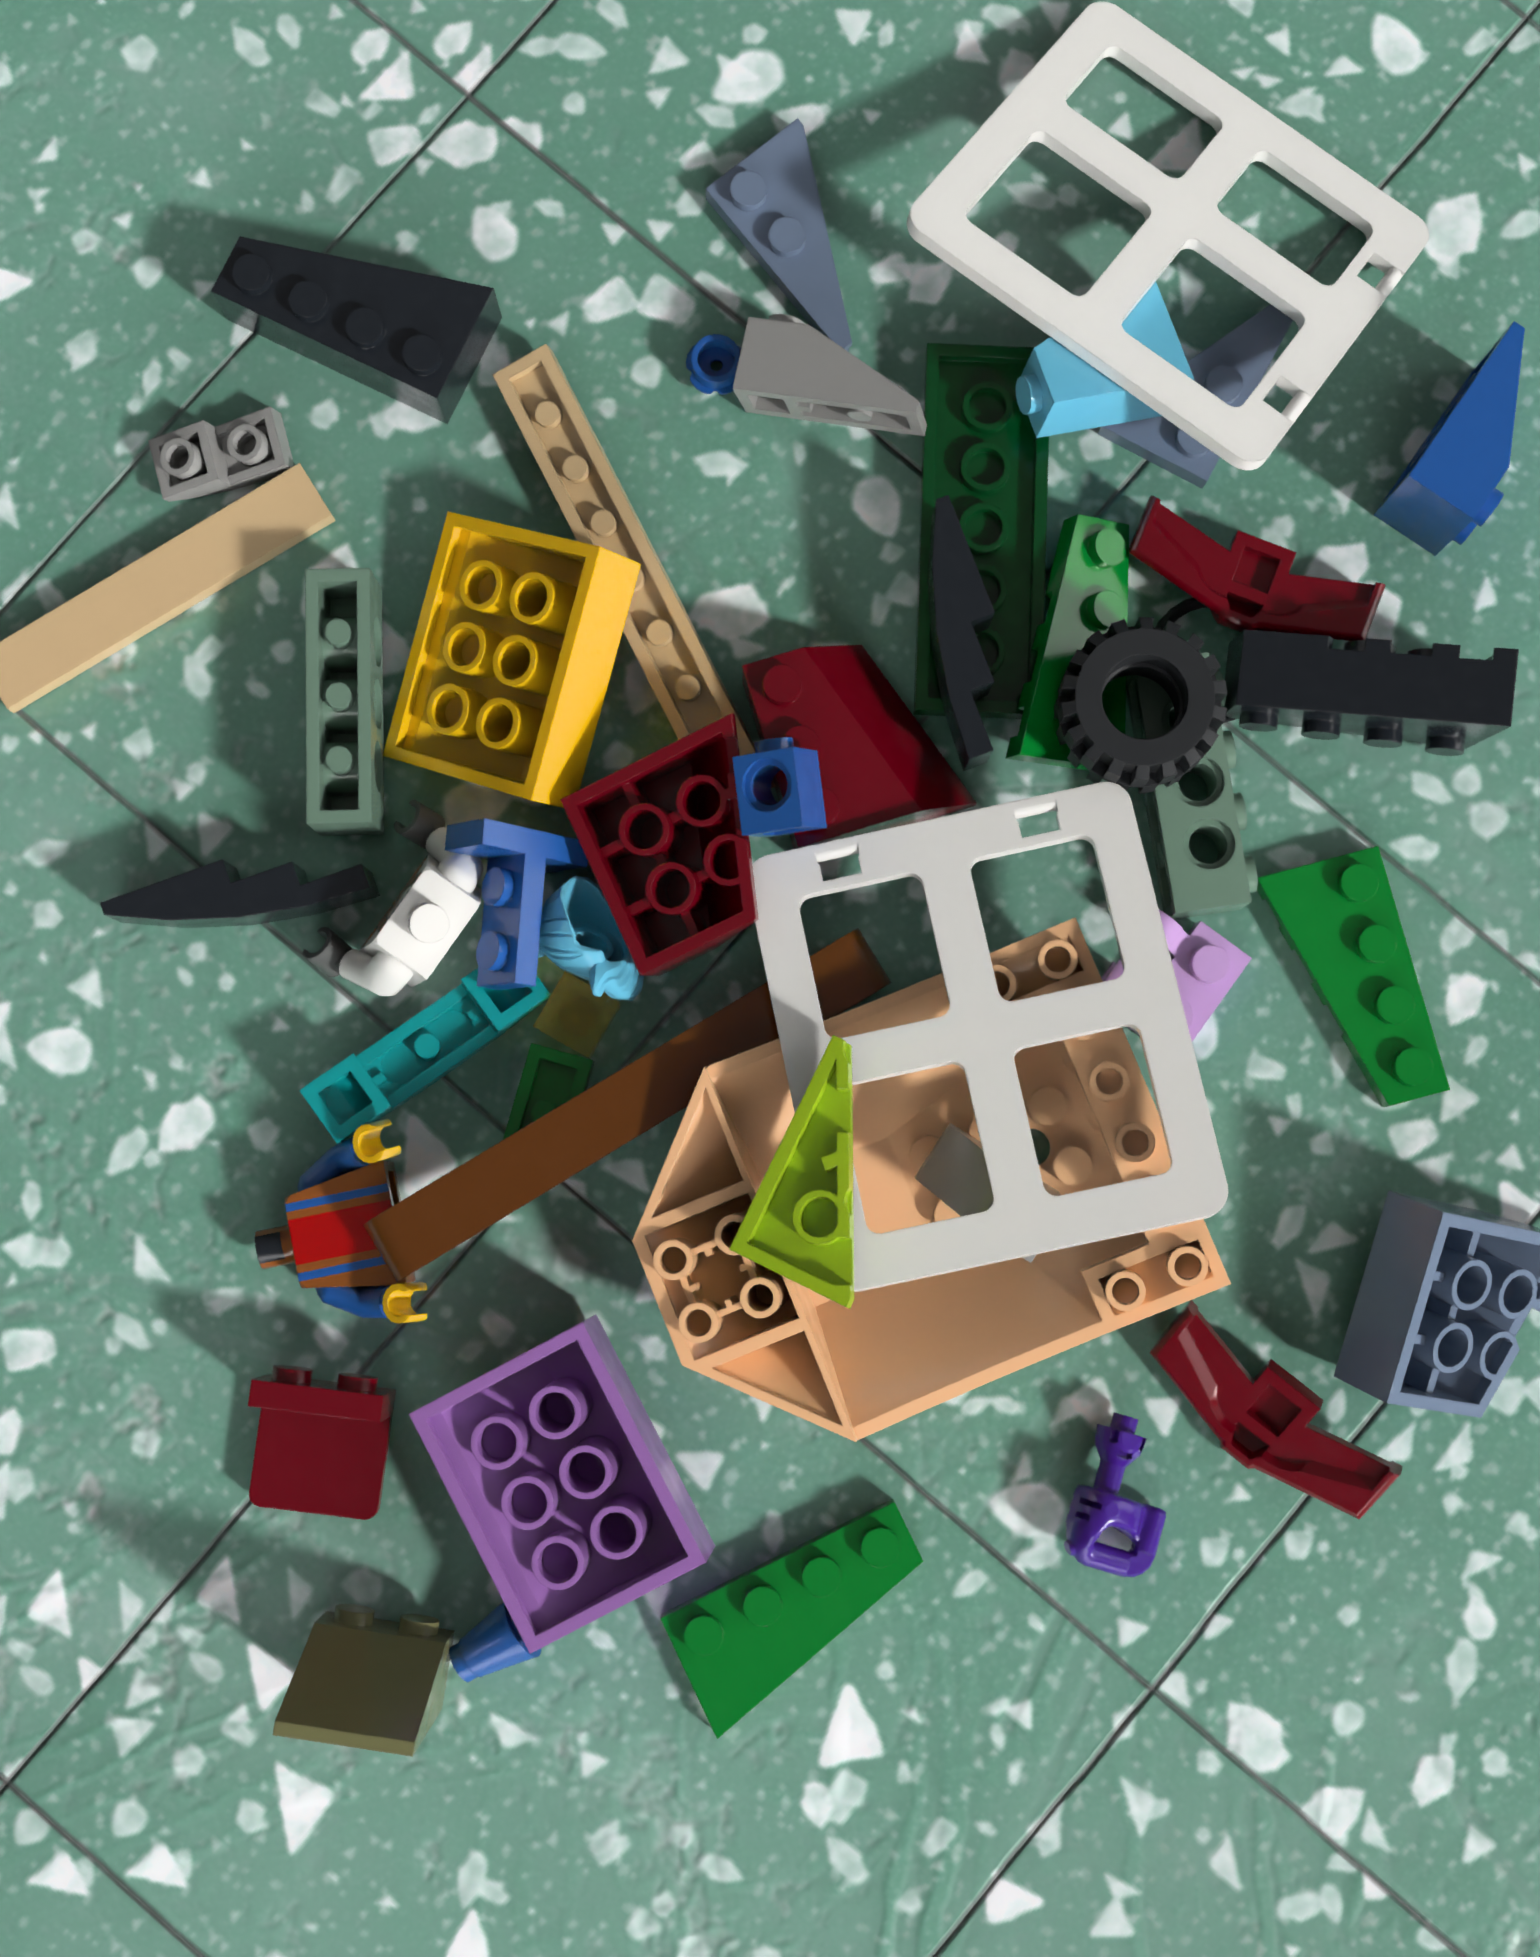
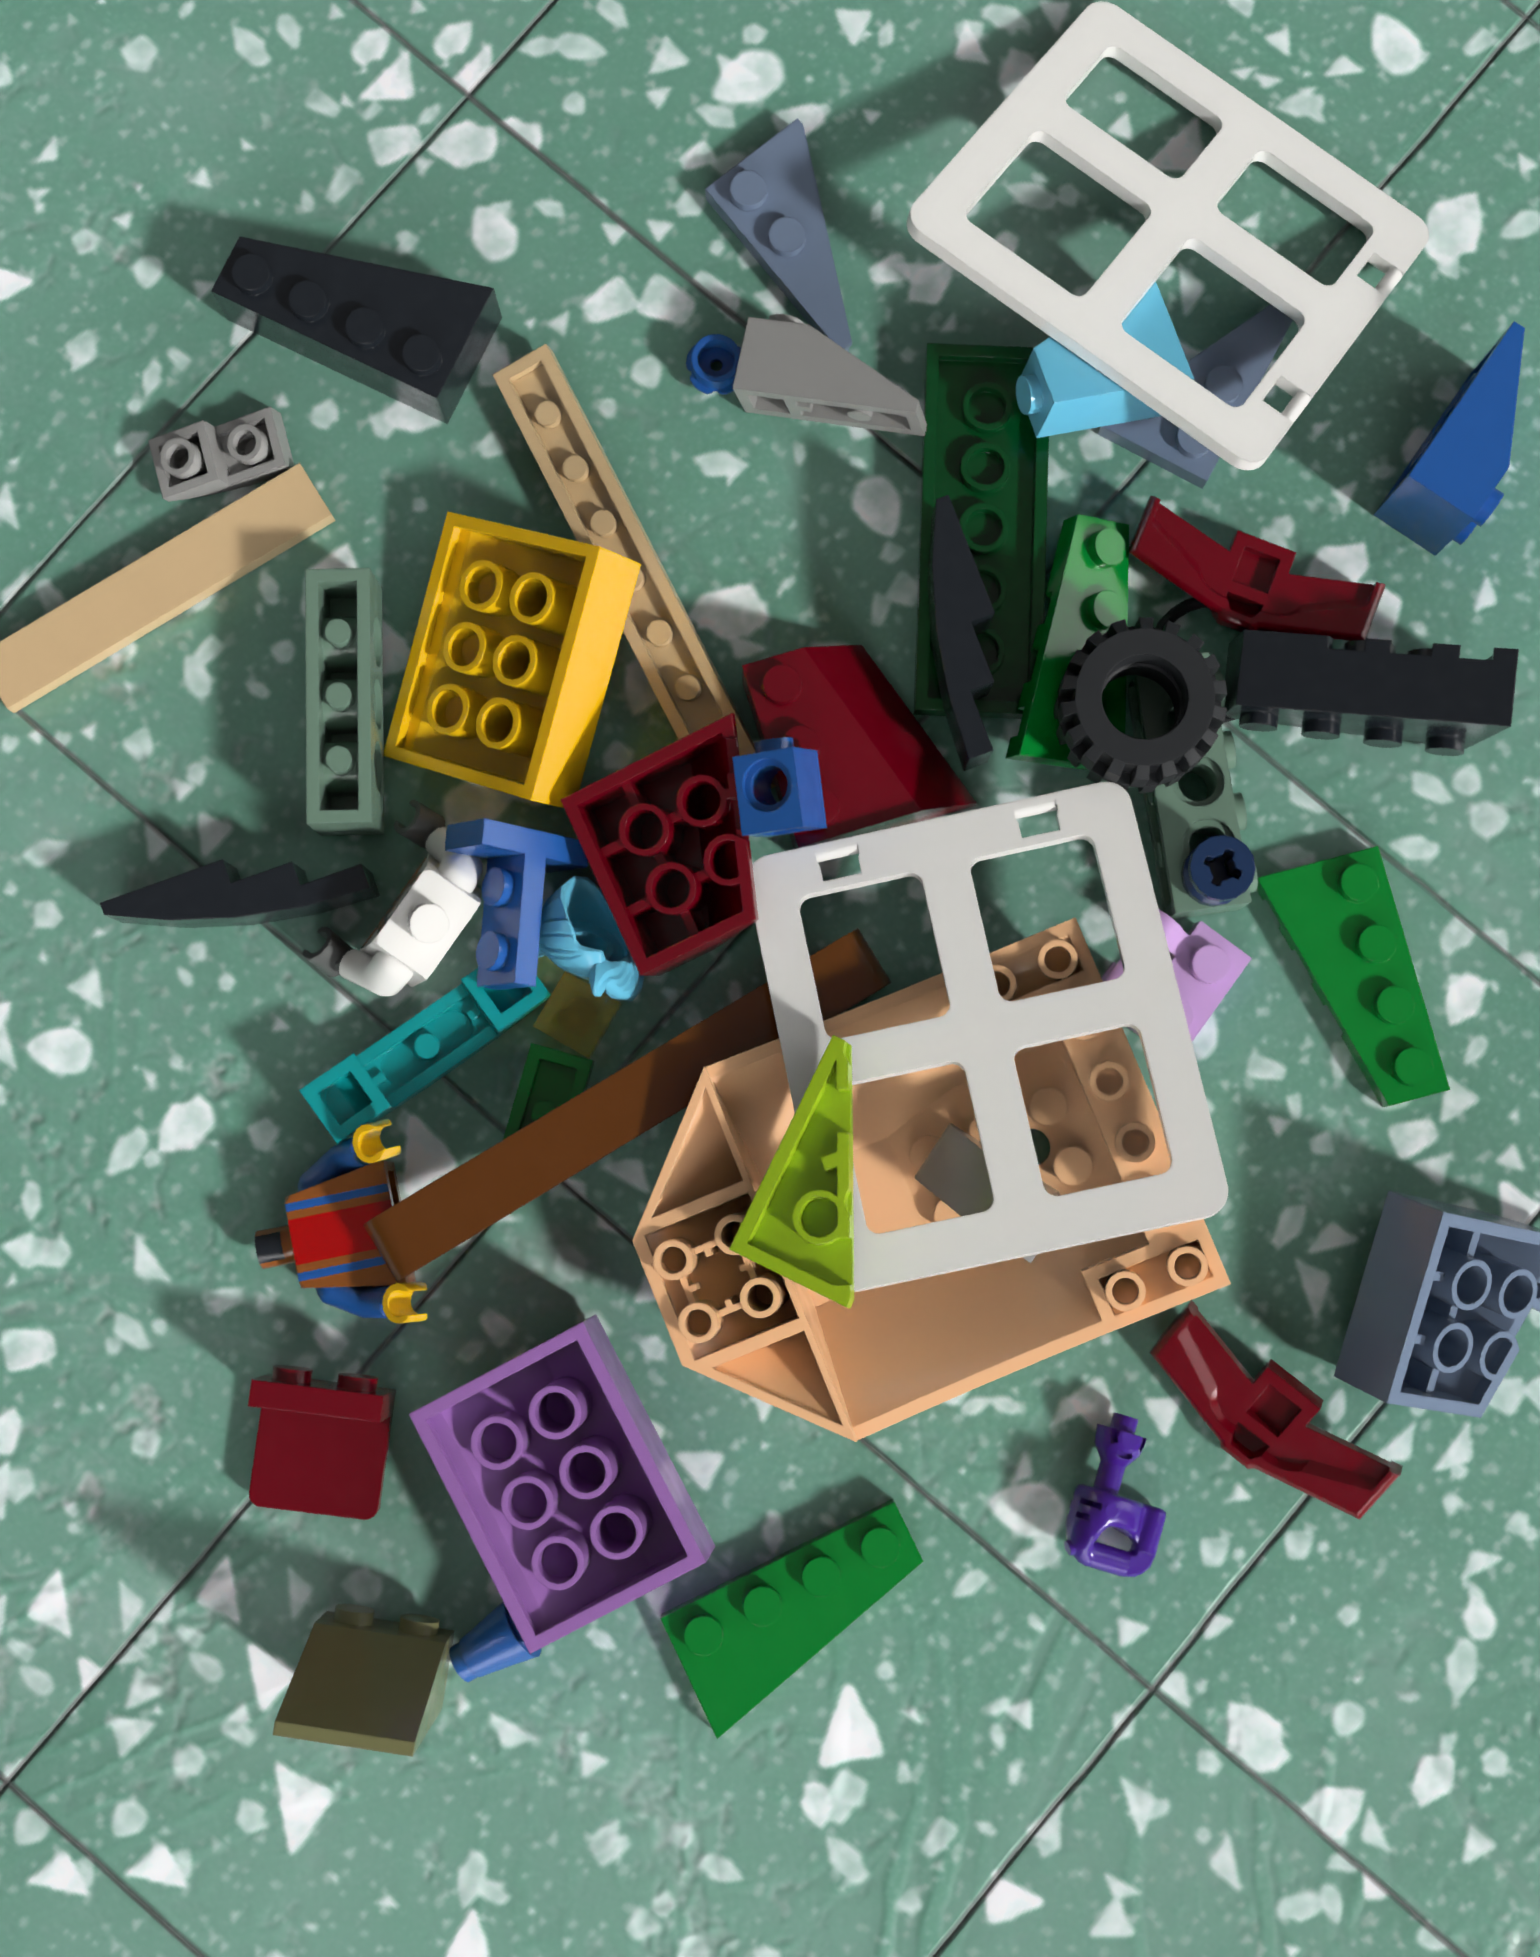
none -> dark blue wheel [1181,835,1256,907]

